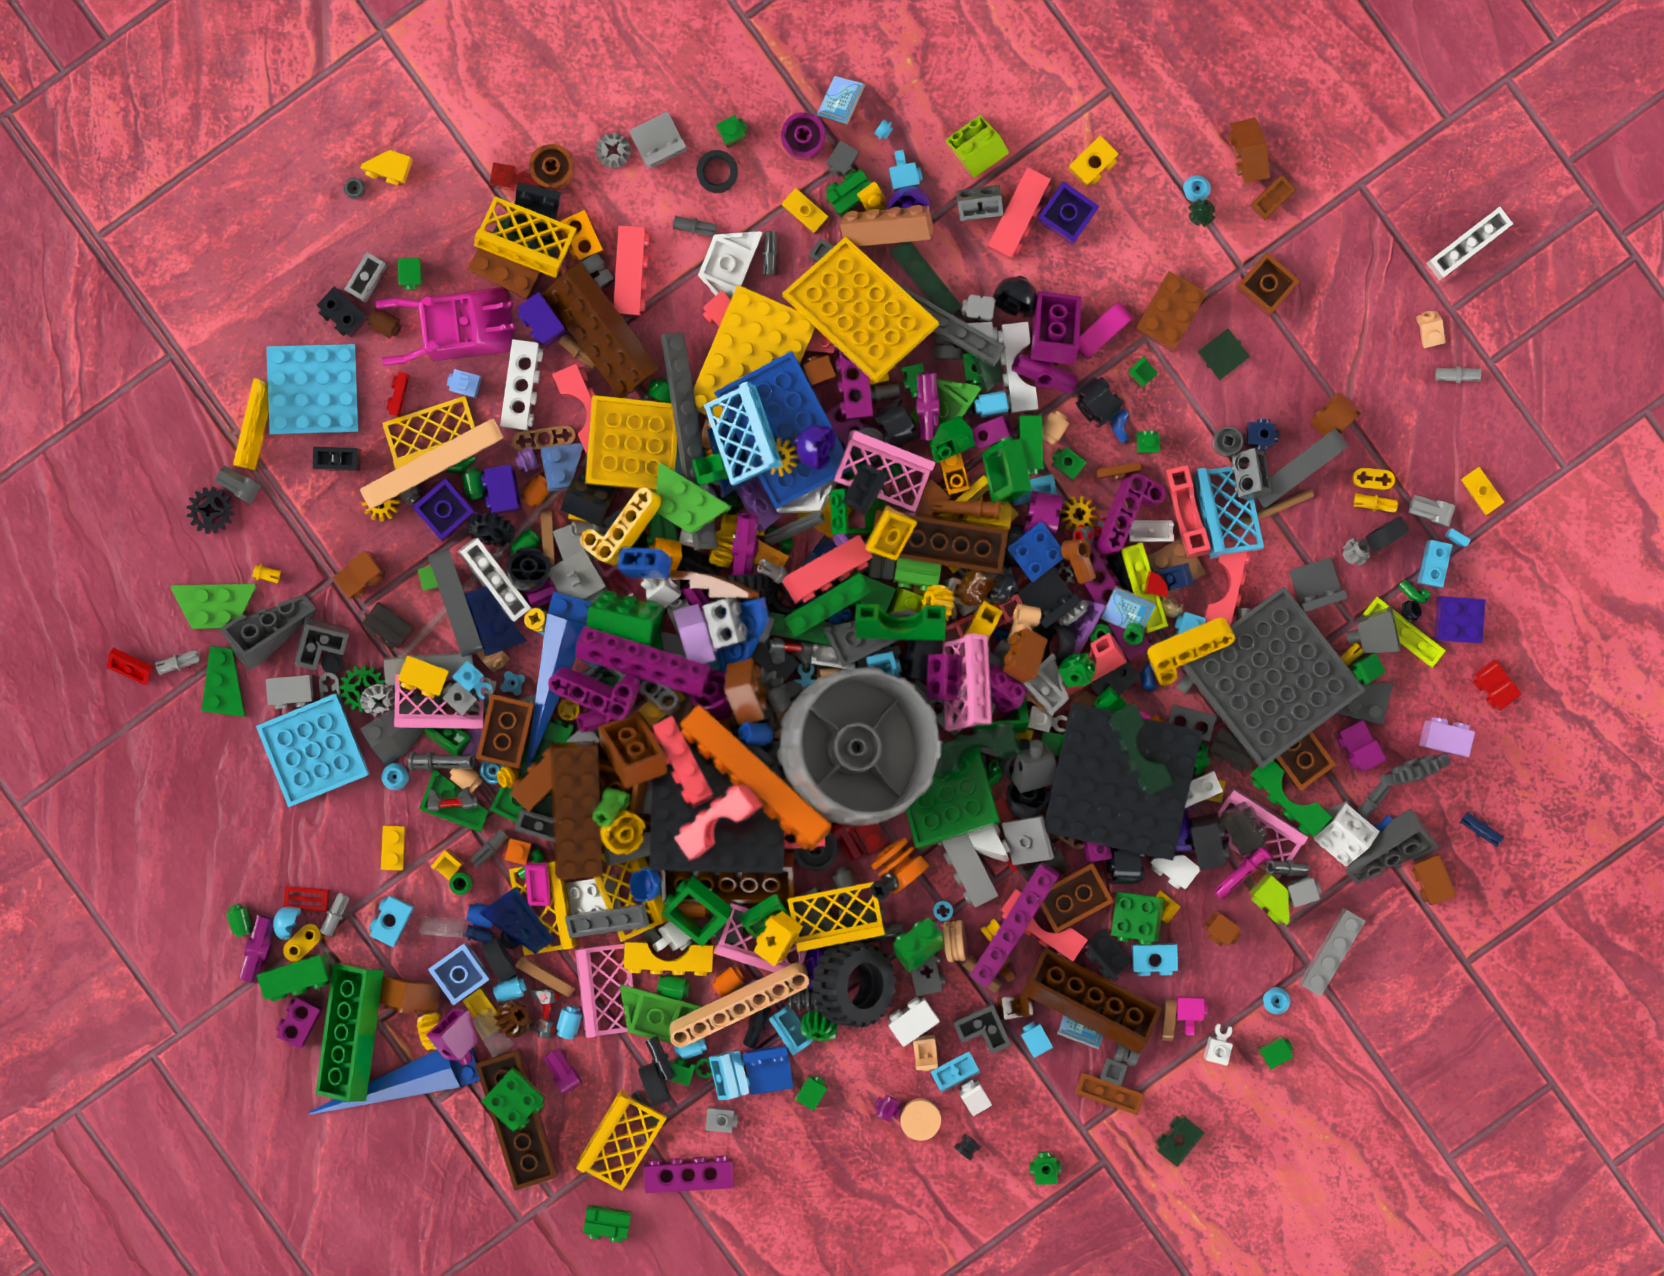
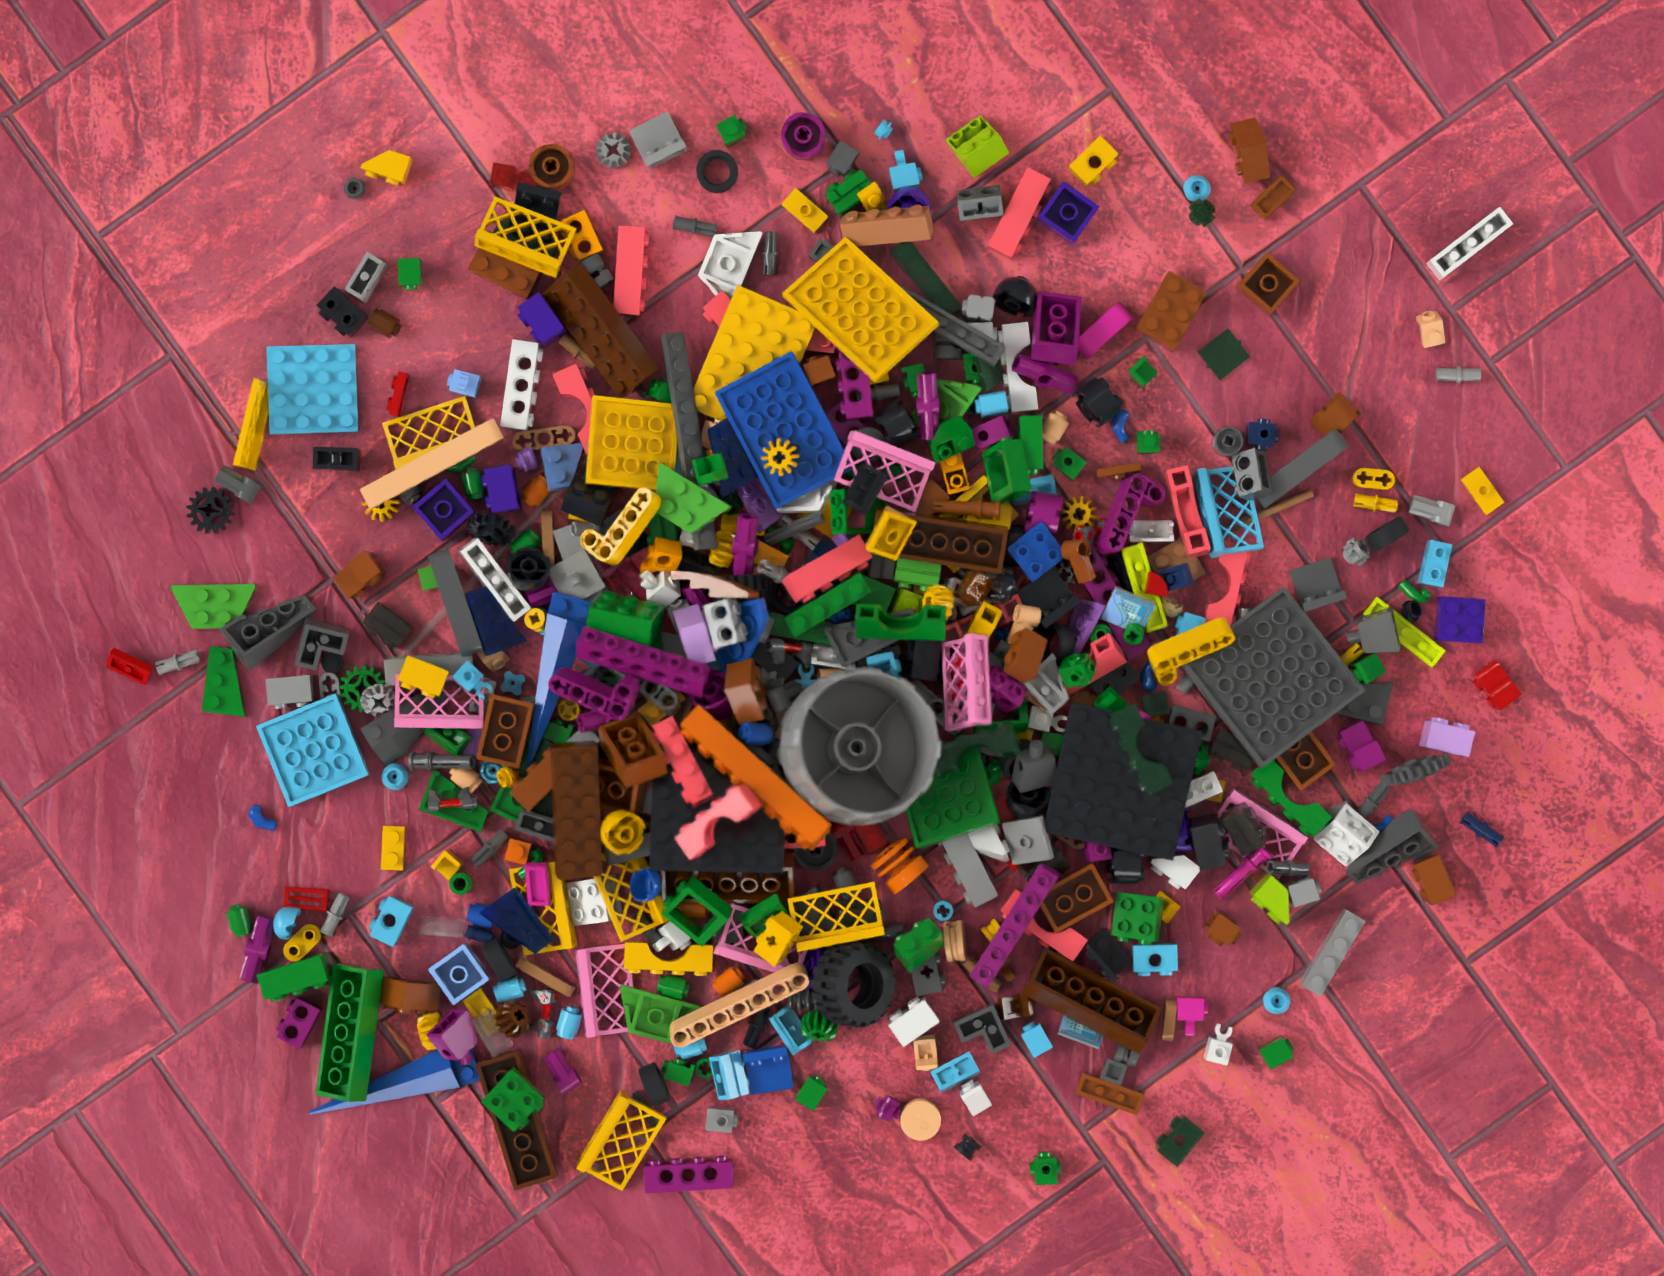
yellow pin [252,564,281,584] -> none
dark pink piece [375,287,516,366] -> none
light grey brick [442,682,477,716] -> none
dark grey plate [565,904,649,938] -> none
green brick [583,1204,632,1243] -> none
bright green piece [593,787,630,827] -> none
blue brick [617,548,672,579] -> none
black pin [645,1036,676,1082] -> none
medium azure fence [704,382,783,486] -> none
dark purple cylinder [795,425,835,470] -> none
piece [817,75,865,124] -> none
black bush [870,873,899,900] -> none
magenta brick [927,654,962,701] -> none
light grey gear [1058,600,1089,626] -> none
medium azure tile [1445,528,1471,547] -> none
none -> blue arm [248,804,277,831]
none -> light grey pin [777,513,821,550]
none -> clear green panel [1140,691,1172,716]

